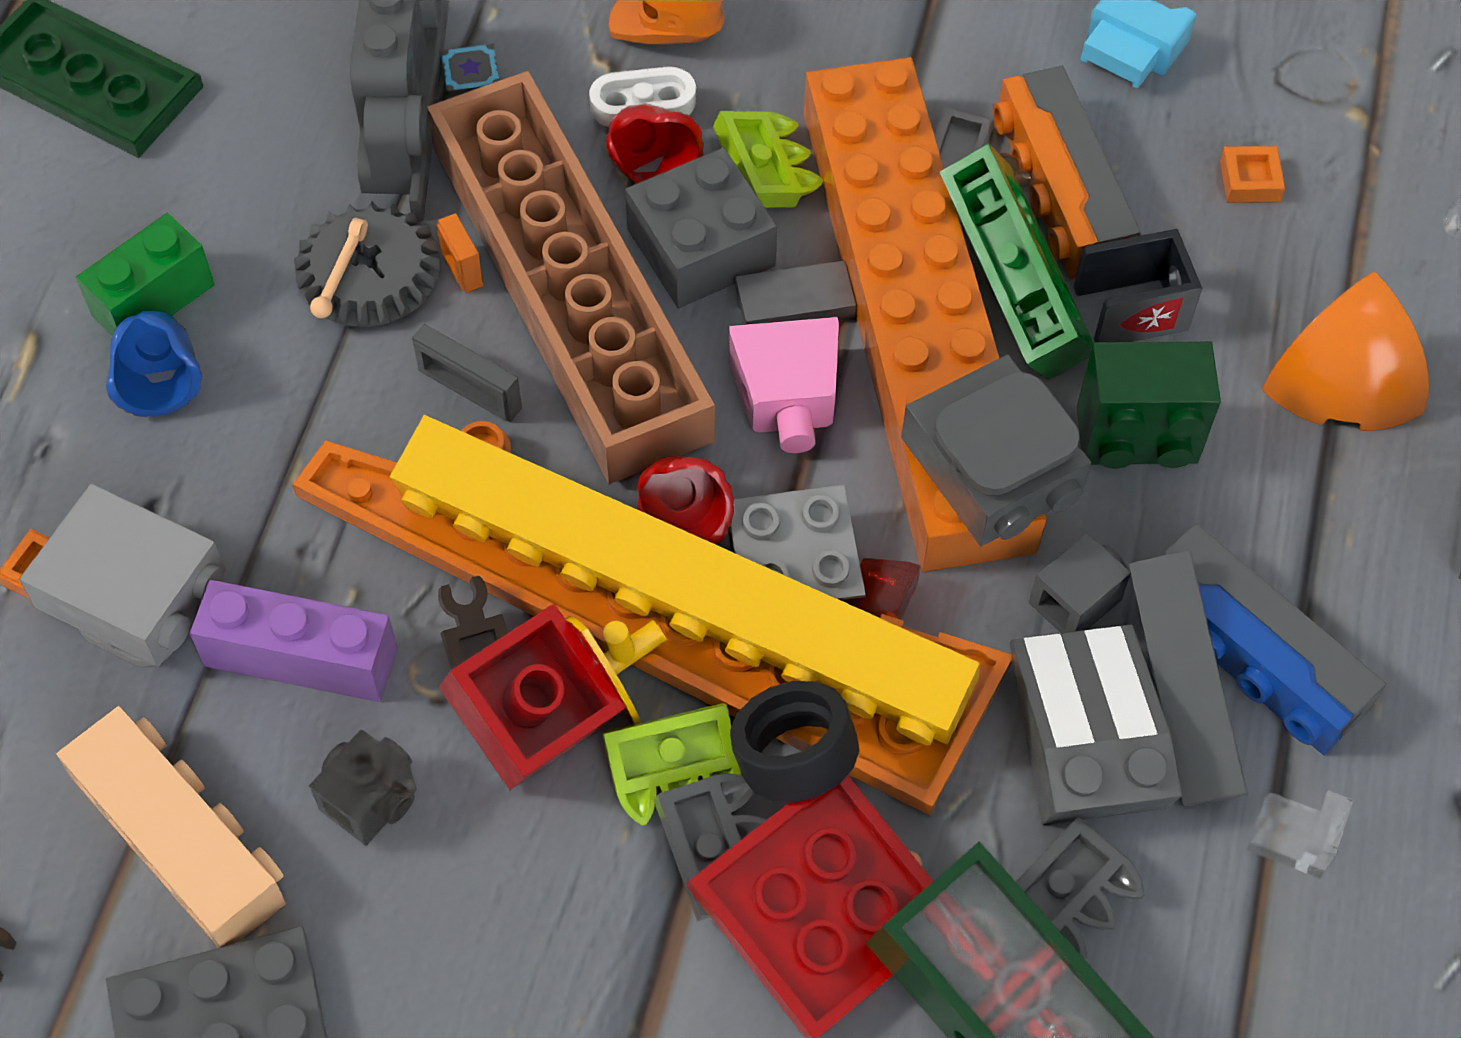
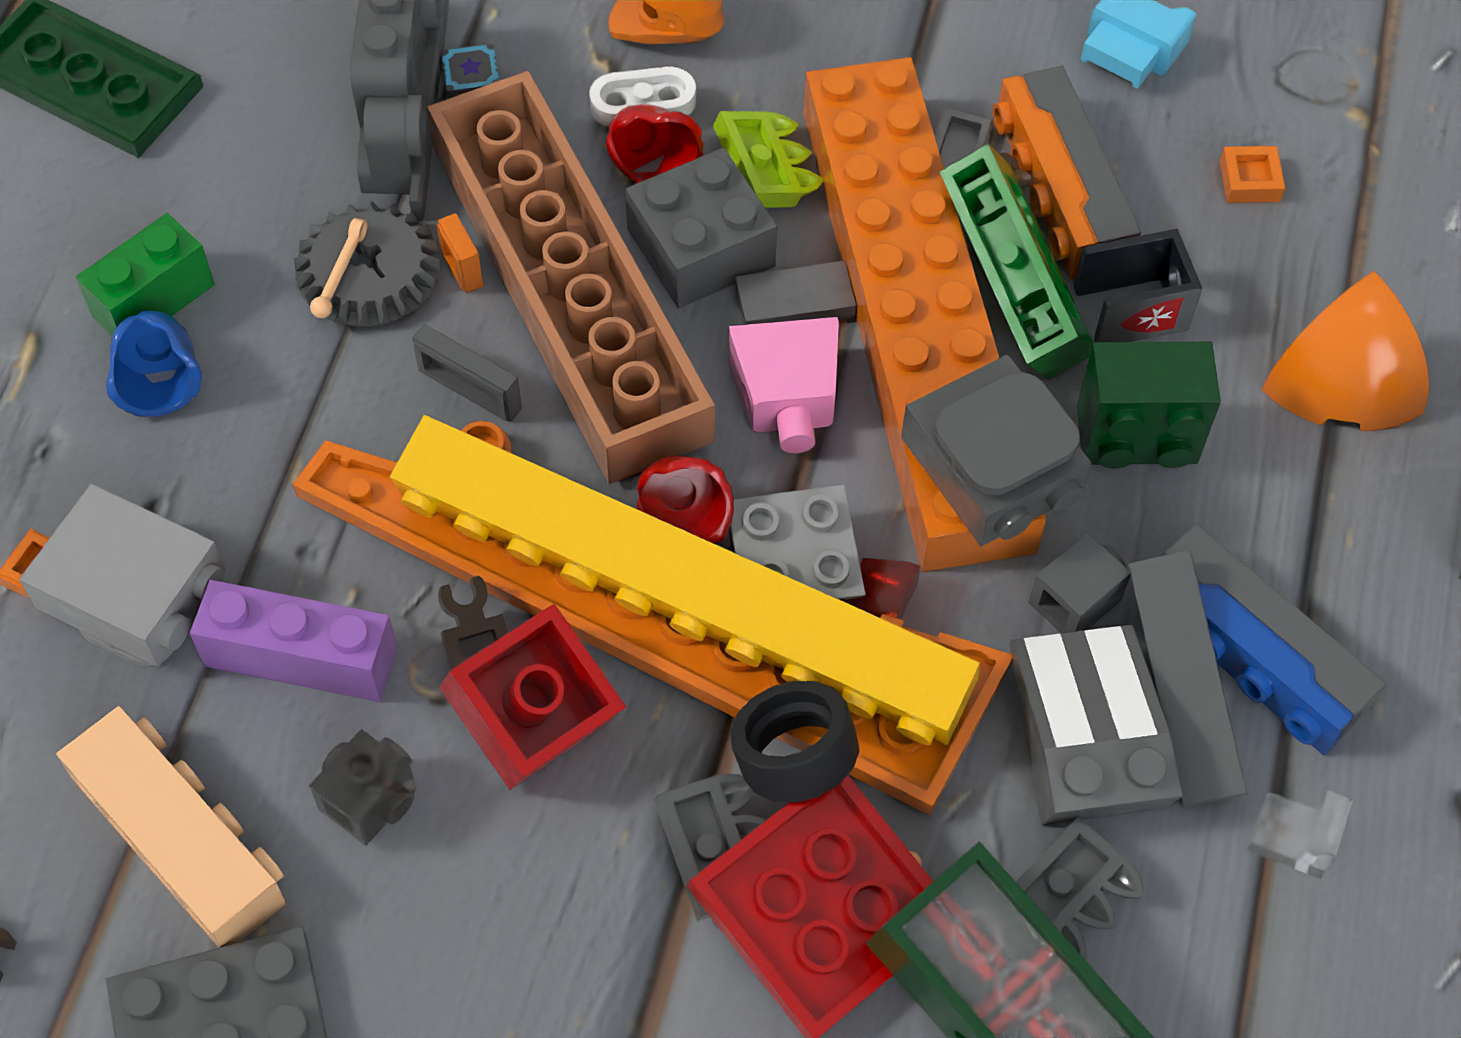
yellow shield [566,616,667,725] -> none
lime plate [602,703,741,826] -> none

